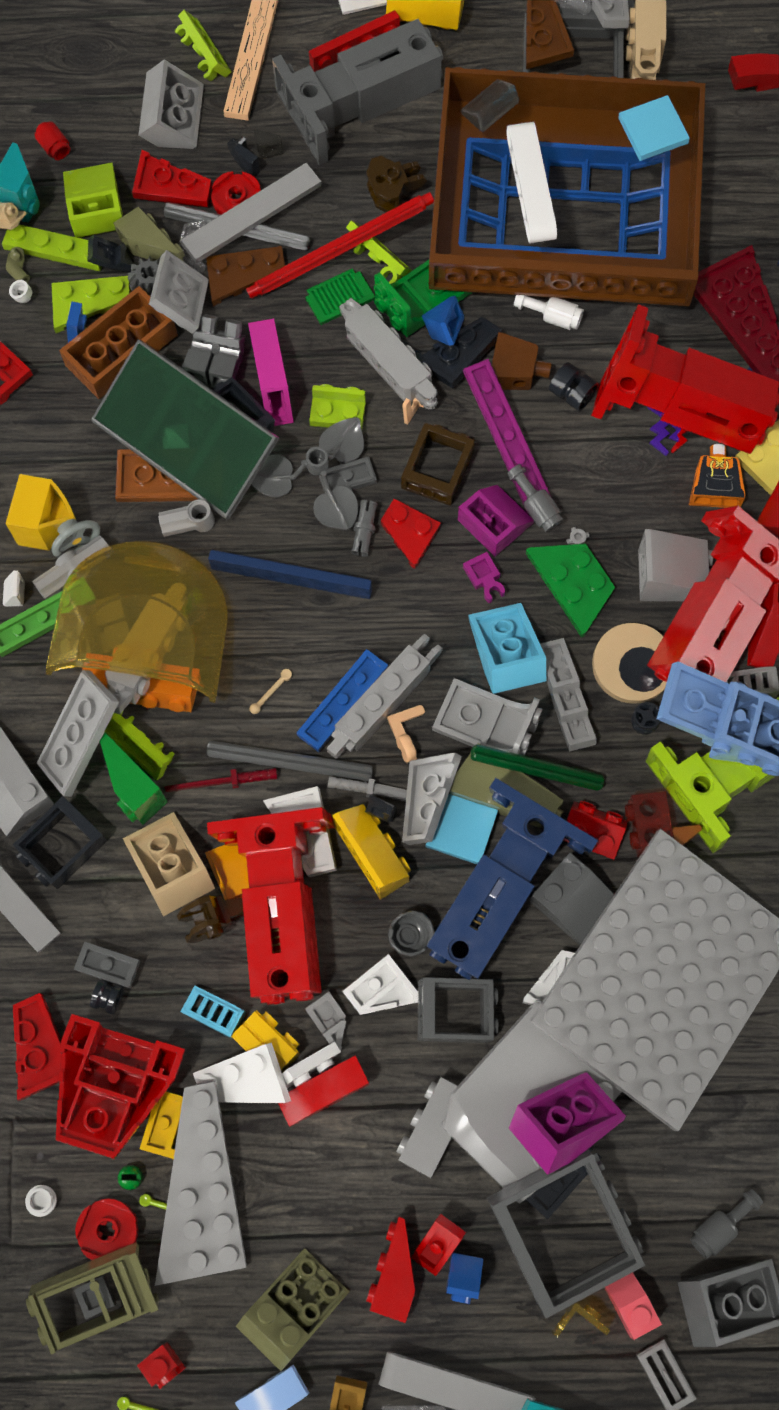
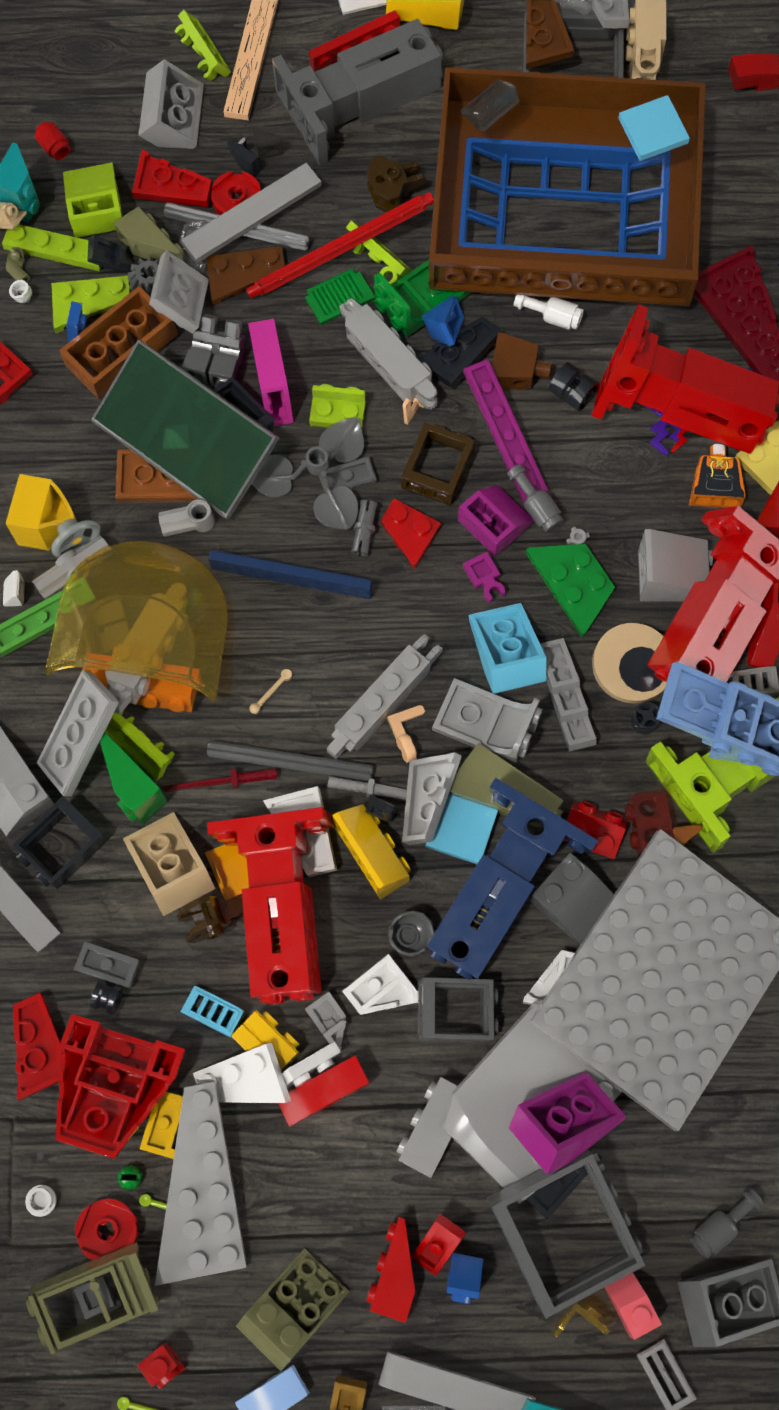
blue plate [297,649,388,752] -> none
dark green axle [470,744,604,791] -> none
white beam [507,122,557,243] -> none

